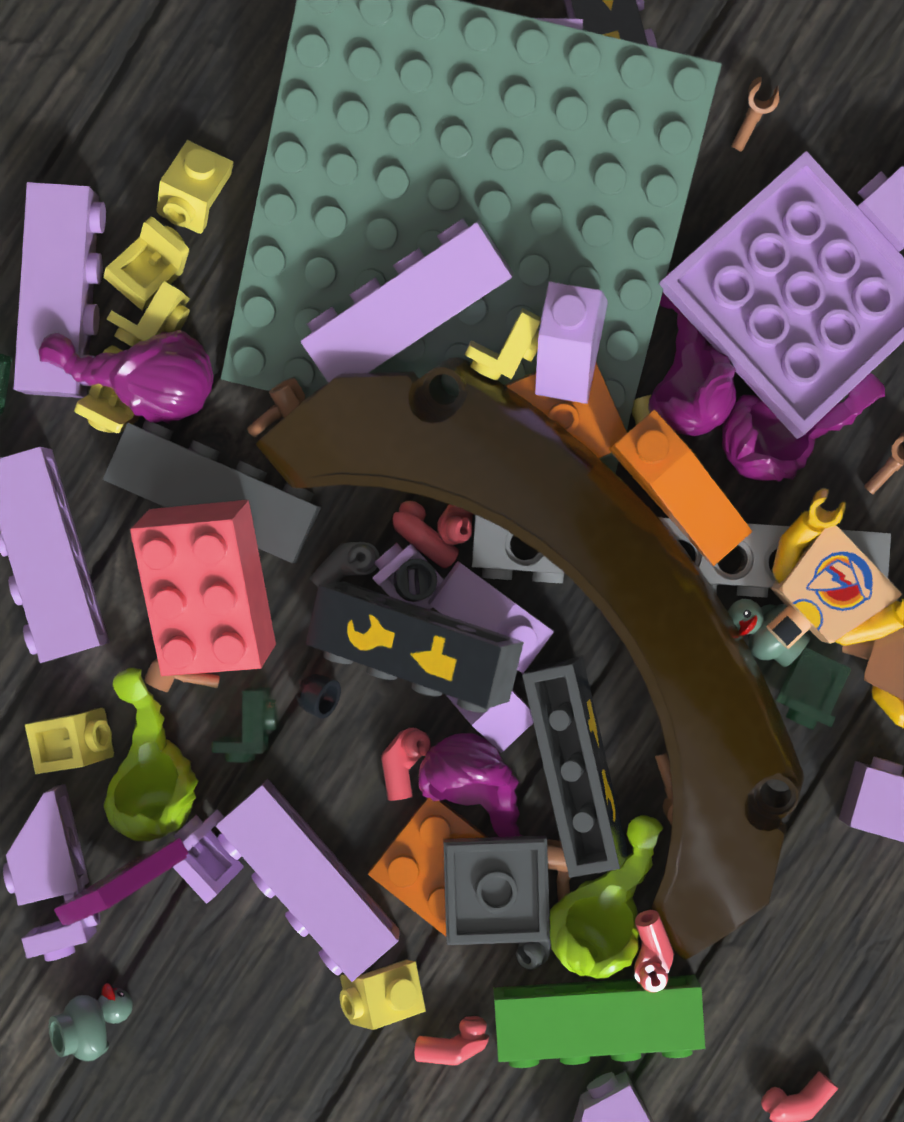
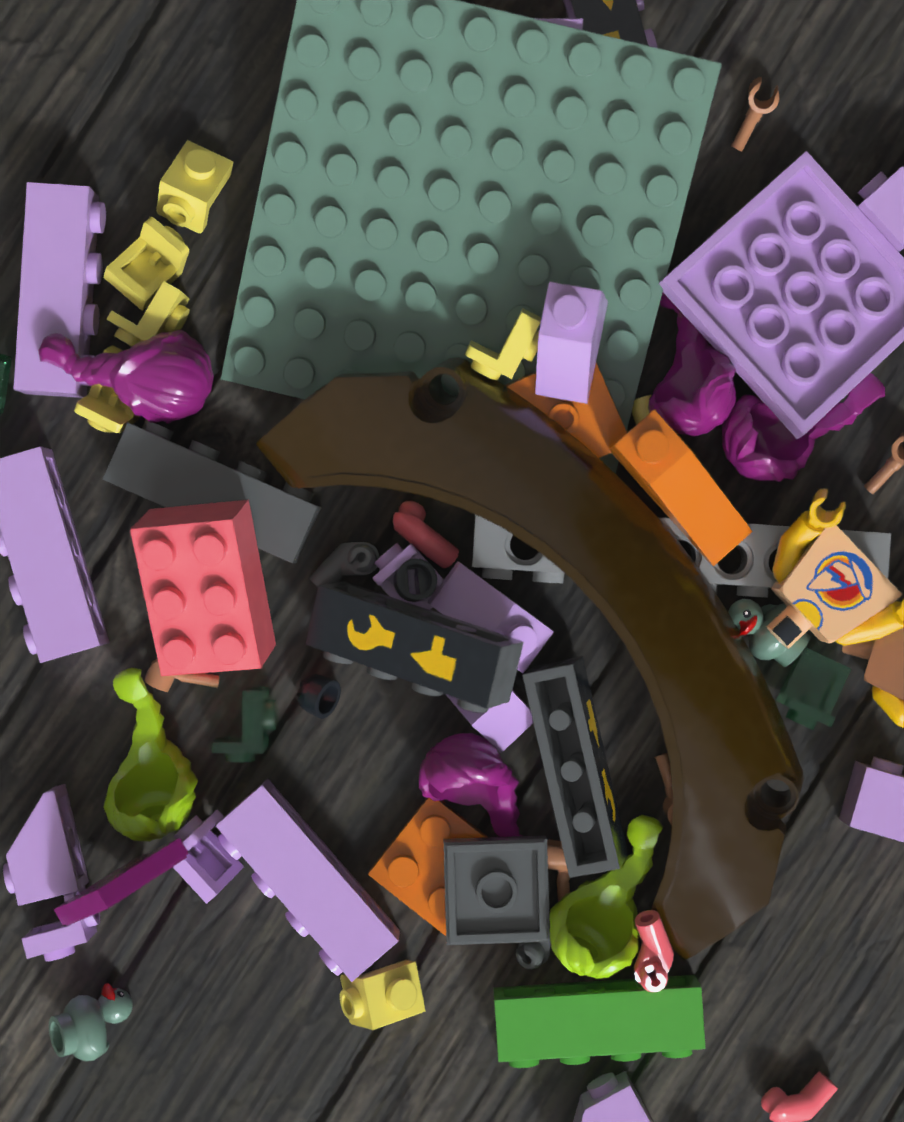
light yellow bracket [25,708,114,774] -> none
nougat hand [247,378,305,437] -> none
lavender brick [300,218,513,383] -> none
coral arm [381,728,431,801] -> none
coral arm [414,1016,489,1065] -> none
coral arm [437,504,474,545] -> none

